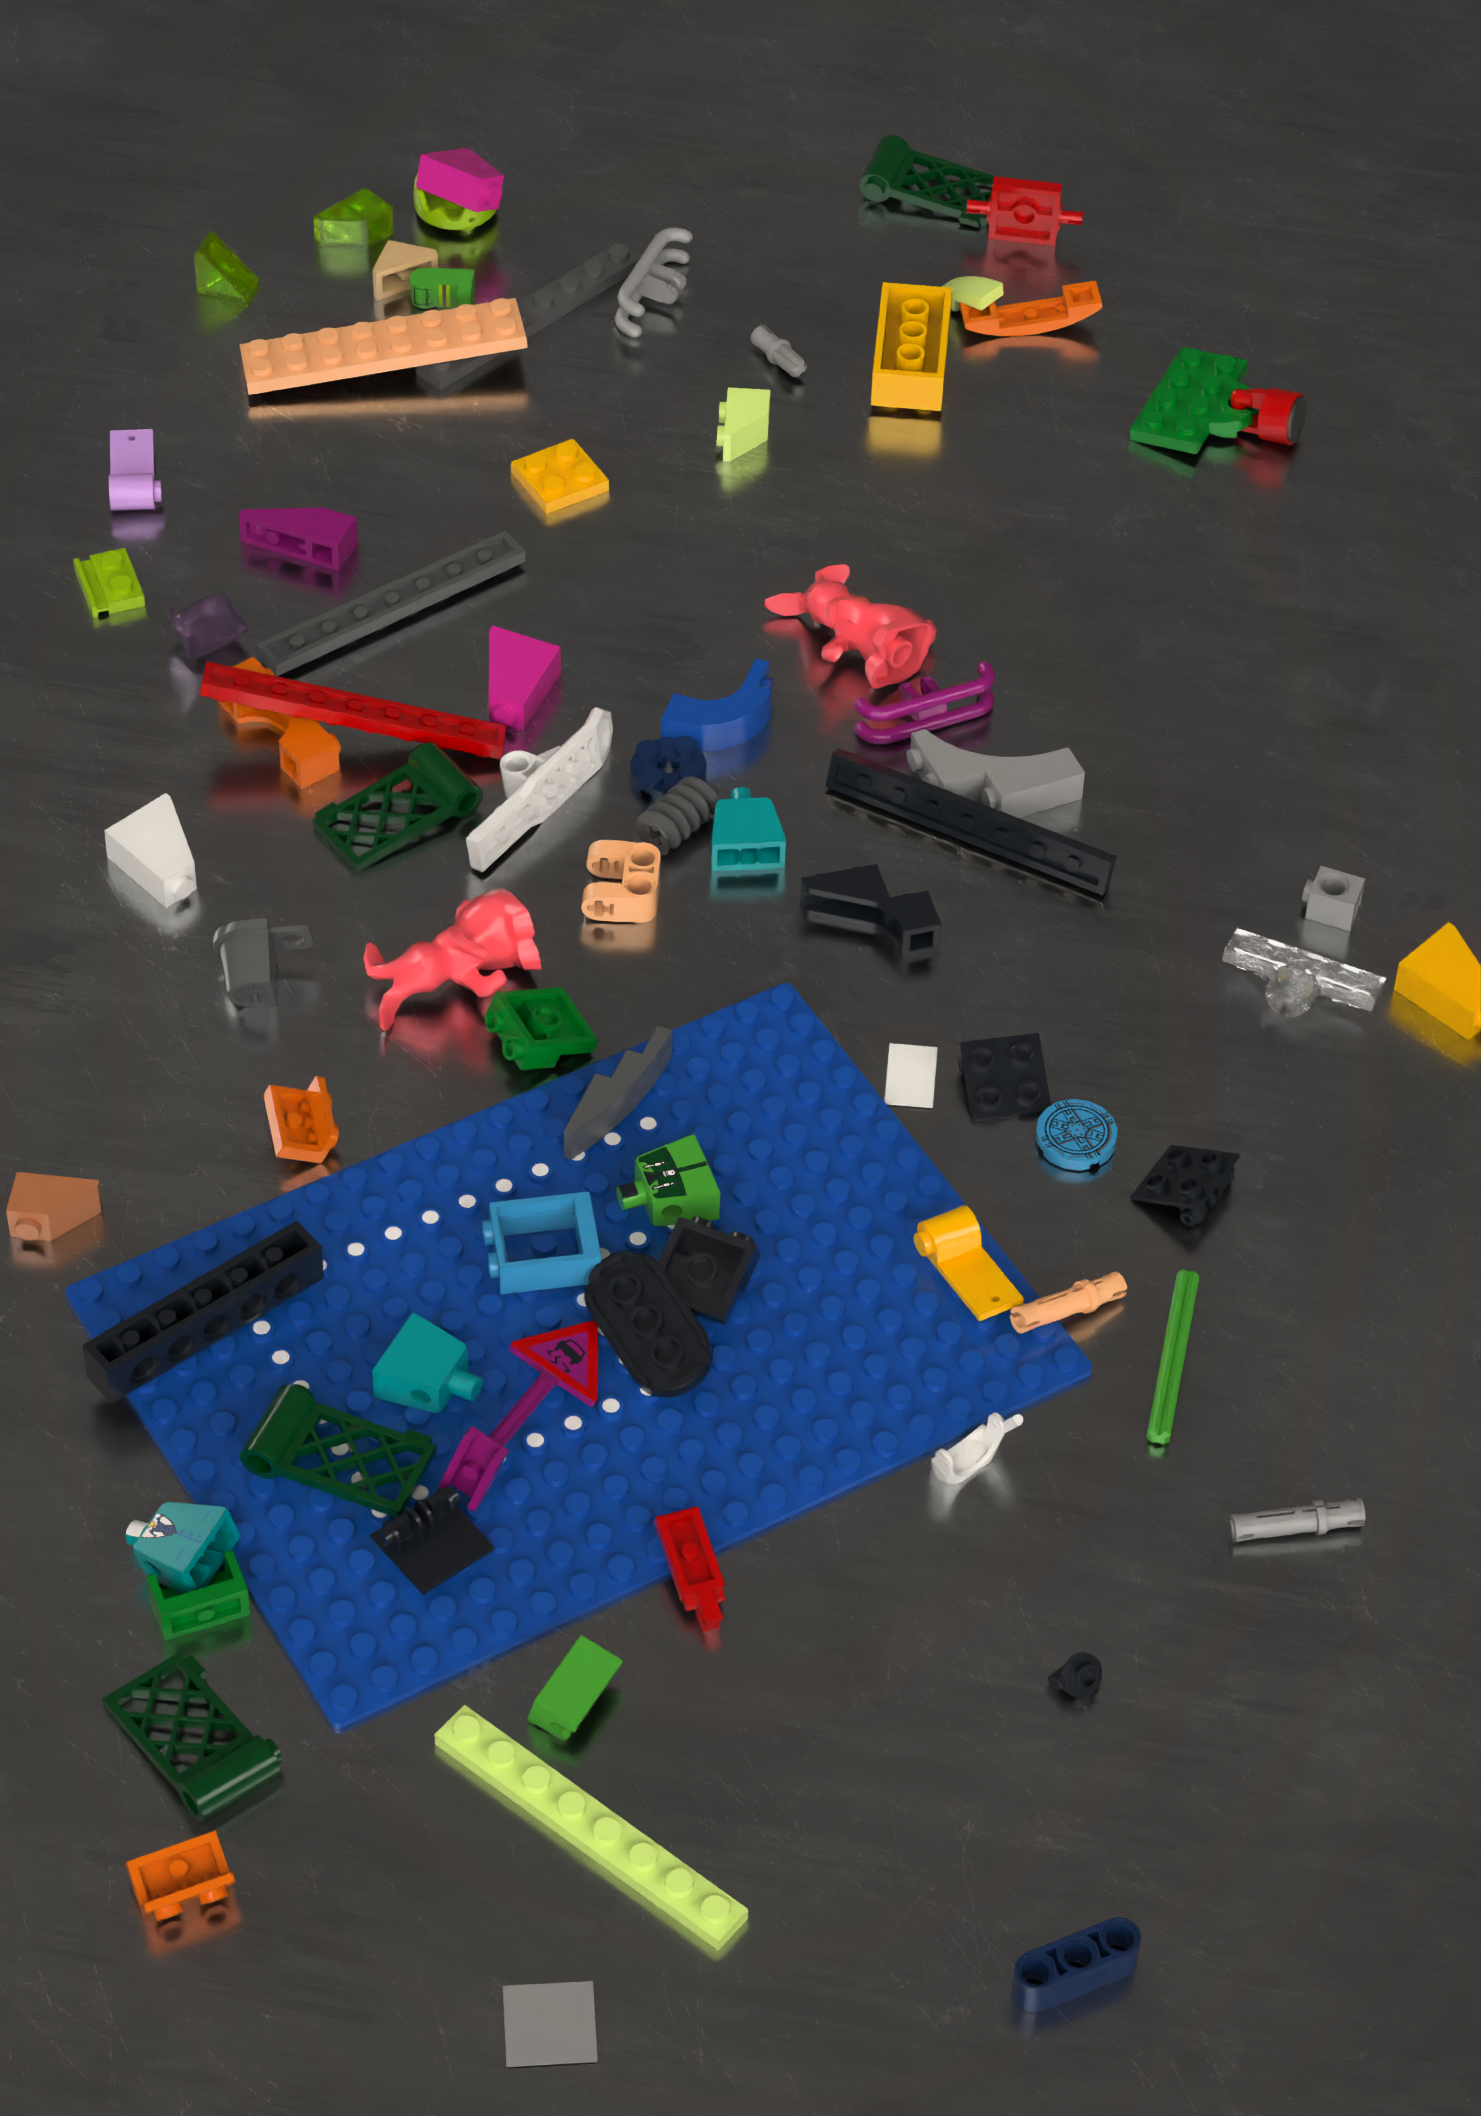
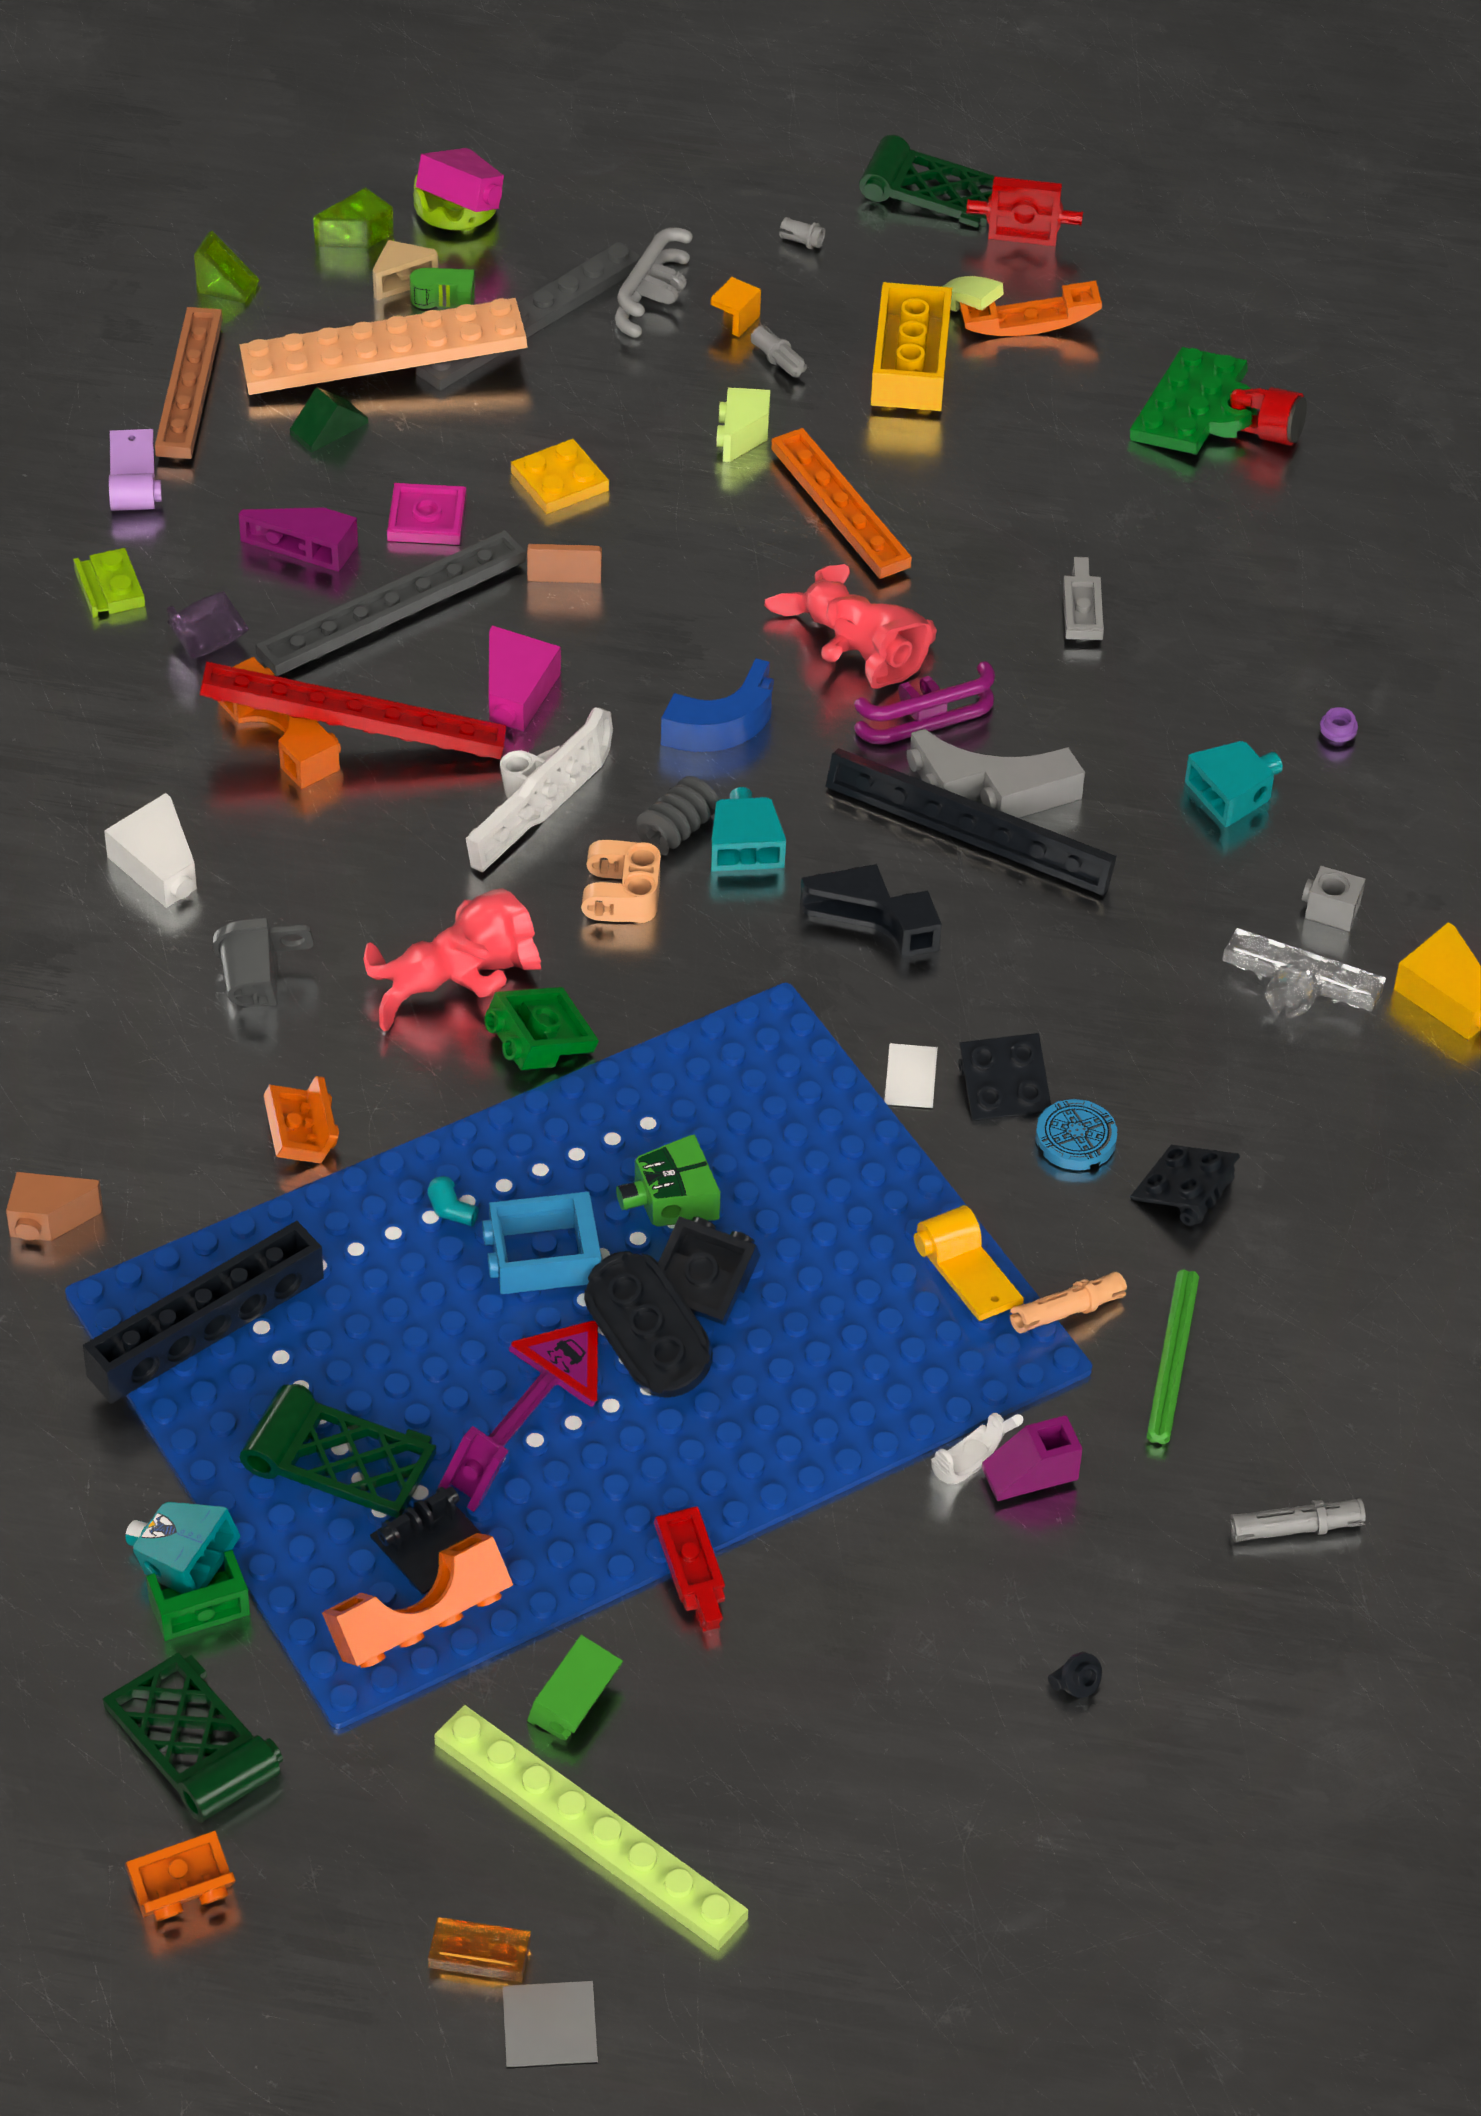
dark green piece [312,742,483,873] -> none
teal torso [372,1313,483,1414] -> none
dark grey slope [564,1026,673,1160] -> none
dark blue plate [630,737,707,802] -> none
dark blue beam [1011,1917,1142,2013] -> none
none -> nougat plate [155,307,223,459]
none -> dark green slope [290,387,368,453]
none -> orange arch [322,1533,513,1668]
none -> dark pink tile [387,483,467,545]
none -> teal arm [428,1176,479,1227]
none -> clear orange plate [428,1917,531,1982]
none -> nougat panel [527,544,602,583]
none -> light orange panel [711,277,761,337]
none -> orange plate [771,428,912,579]
none -> light grey pin [779,217,825,249]
none -> magenta slope [982,1415,1083,1501]
none -> light grey hinge [1063,557,1104,640]
none -> teal torso [1185,741,1283,827]
none -> medium lavender plate [1320,707,1358,742]

